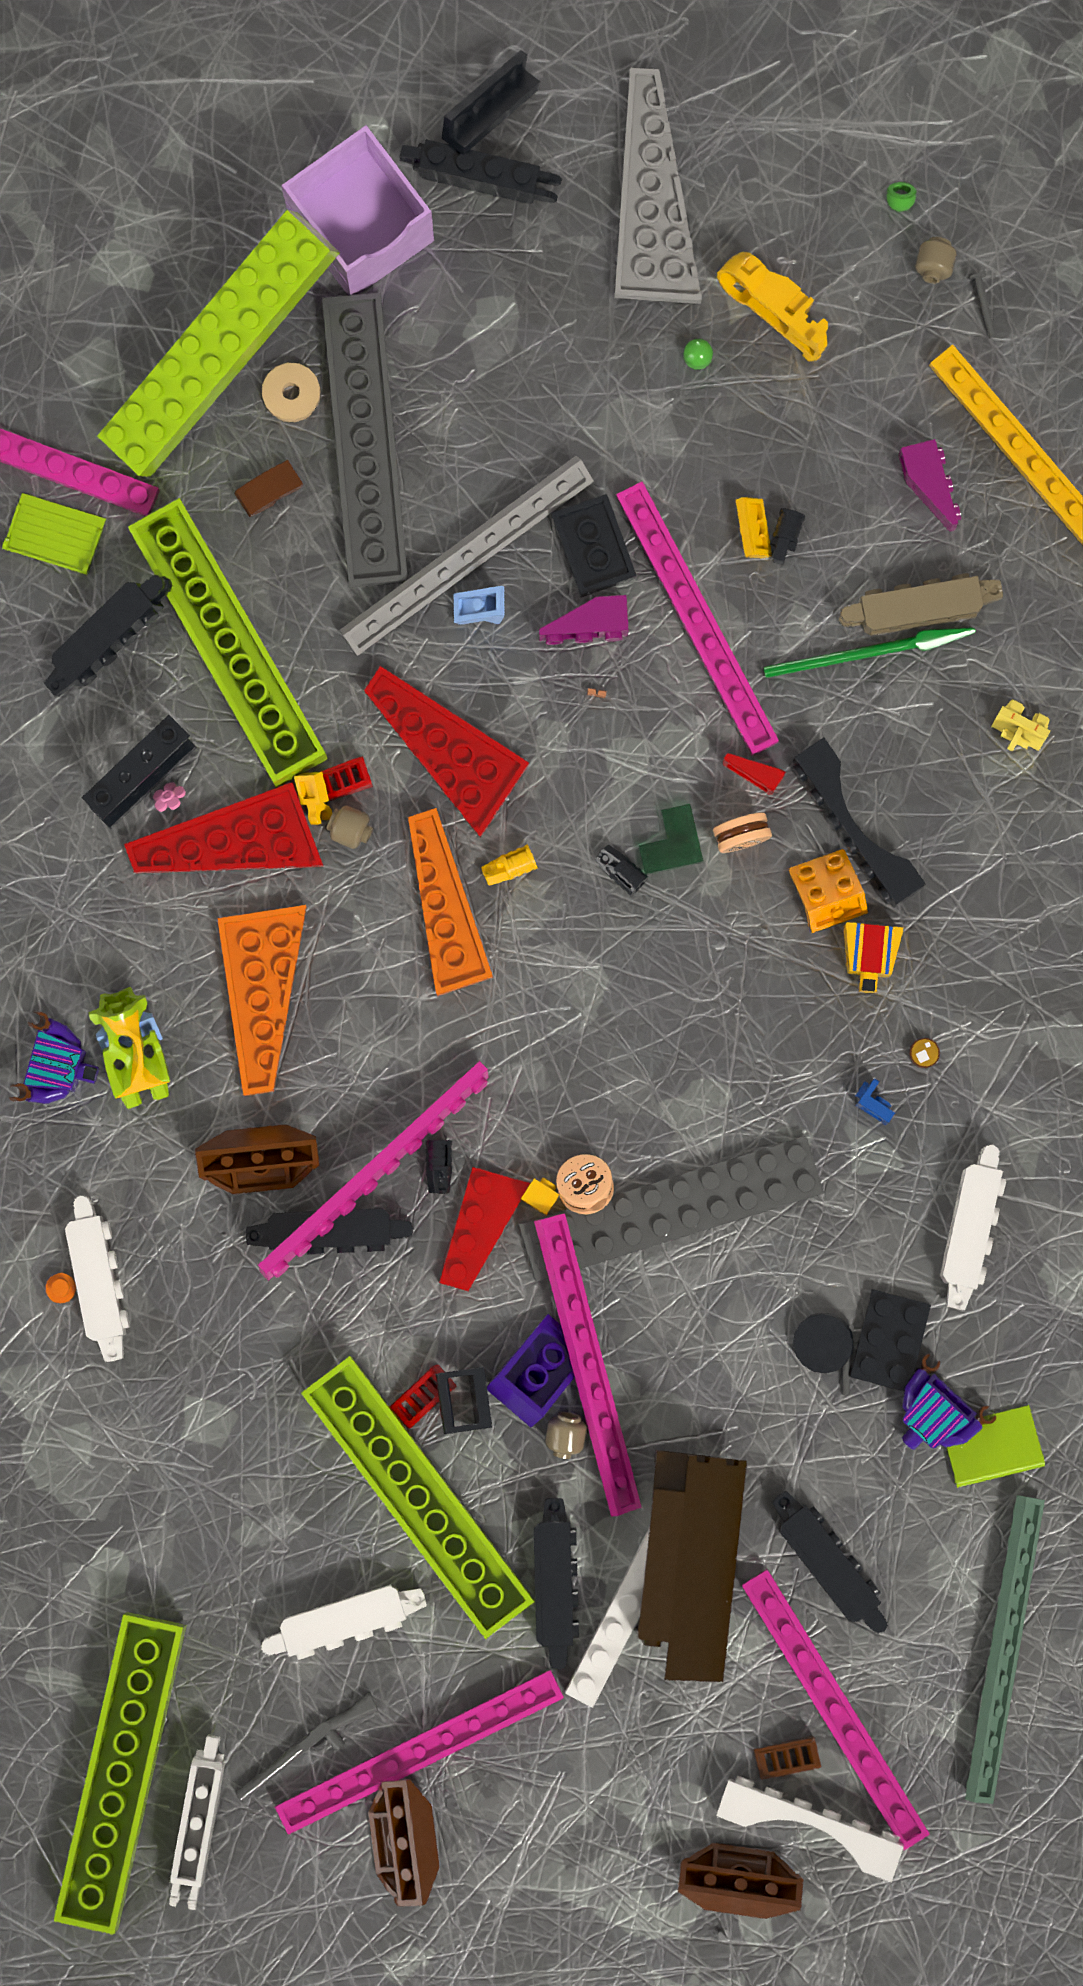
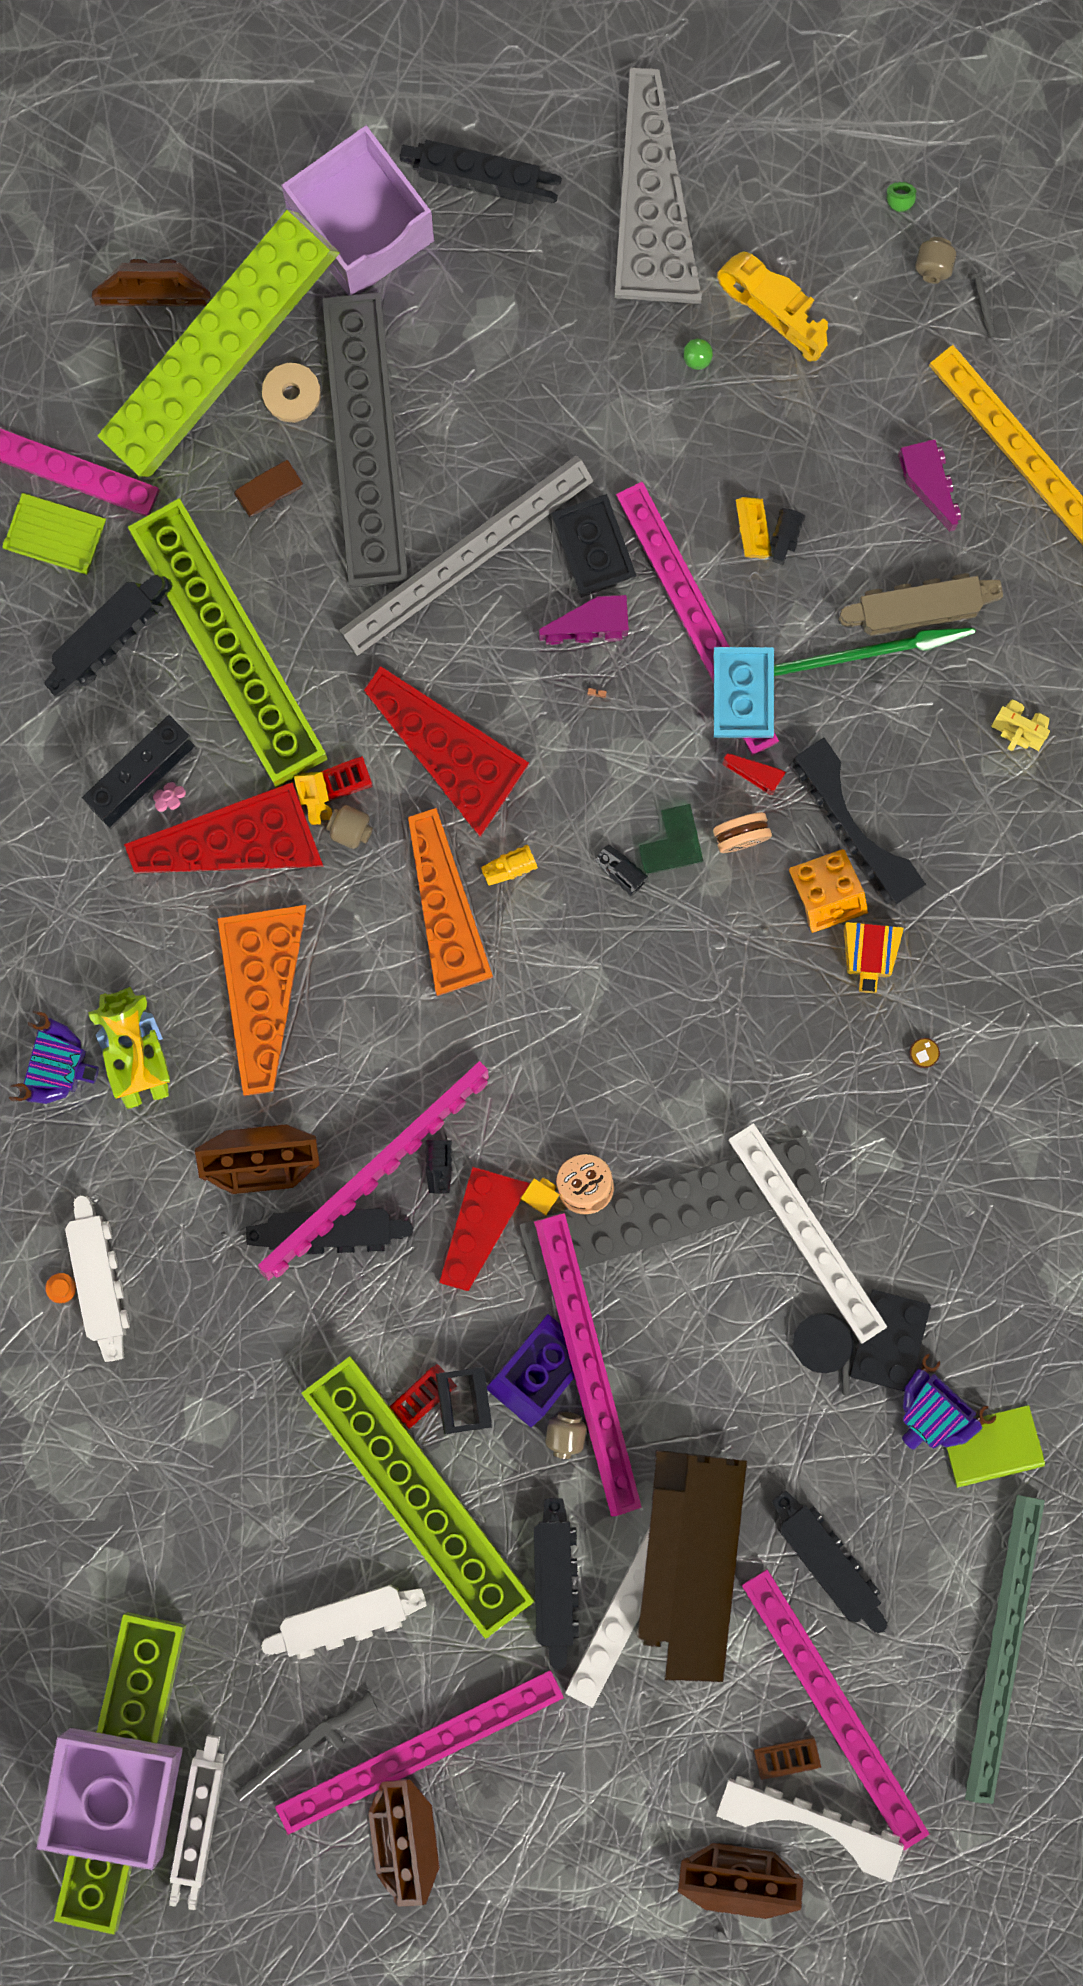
black fence [441,50,541,155] -> none
light blue slope [454,586,505,625] -> none
blue bracket [855,1078,895,1125] -> none
white hinge [940,1144,1006,1310] -> none
none -> lavender piece [37,1728,182,1870]
none -> reddish brown wedge [92,259,212,306]
none -> medium azure plate [714,647,774,738]
none -> white plate [728,1123,887,1344]

